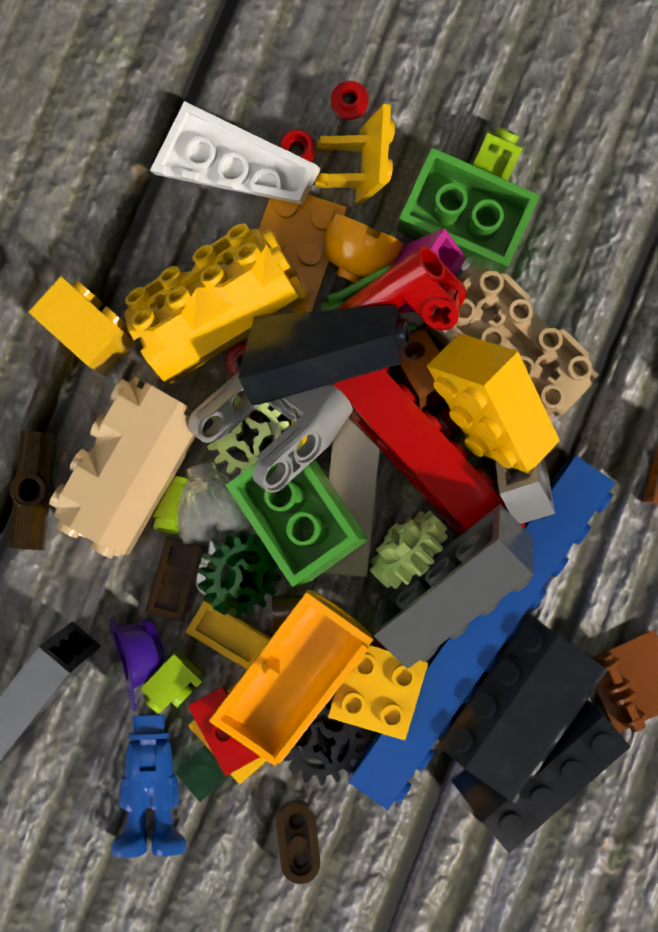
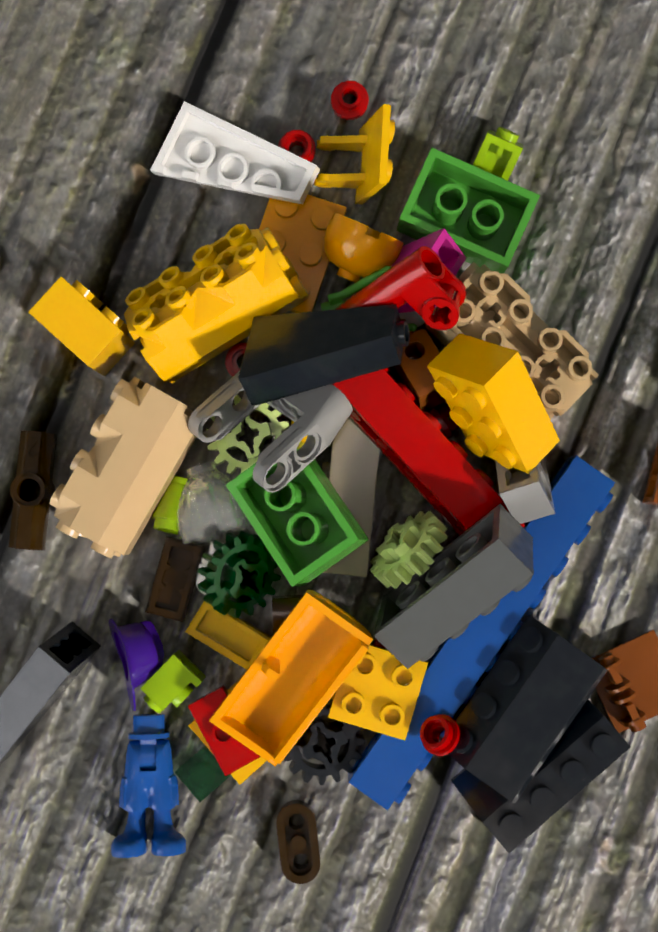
none -> red plate [420,714,460,756]

